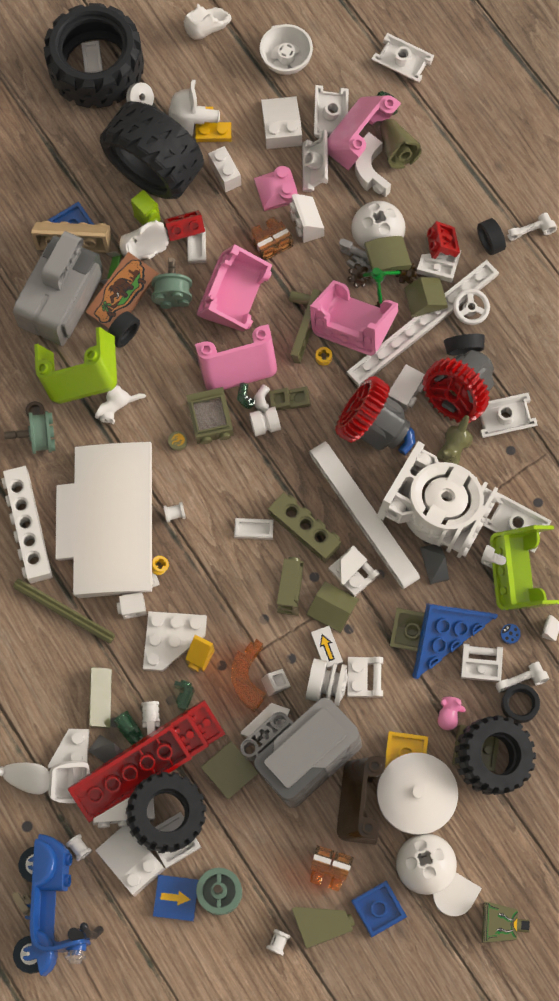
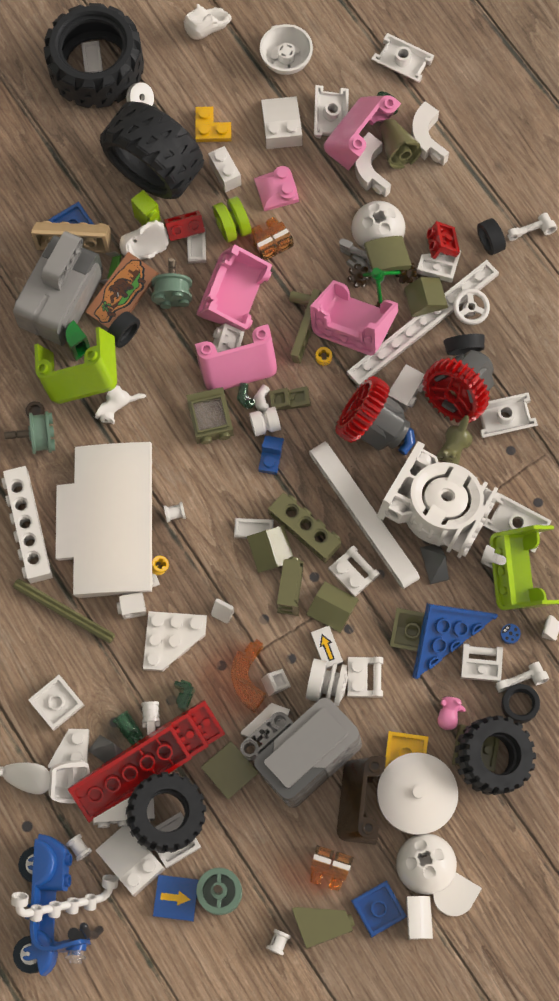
slope [89,667,112,728] -> none
olive tile [168,431,187,451] -> none
white piece [169,79,220,136] -> none
yellow slope [185,635,215,672] -> none
white slope [289,194,324,243] -> none
white piece [302,129,328,192] -> none
white tile [340,547,367,586] -> none
olive torso [481,902,530,943] -> none
none -> white bar [11,874,119,922]
none -> white plate [28,675,85,731]
none -> green brick [66,320,90,361]
none -> white slope [211,599,234,623]
none -> lime wheel [212,196,252,243]
none -> white bracket [213,323,244,353]
none -> olive slope [247,525,294,573]
none -> blue slope [258,435,284,475]
none -> white brick [406,896,433,940]
none -> white arch [411,101,449,165]

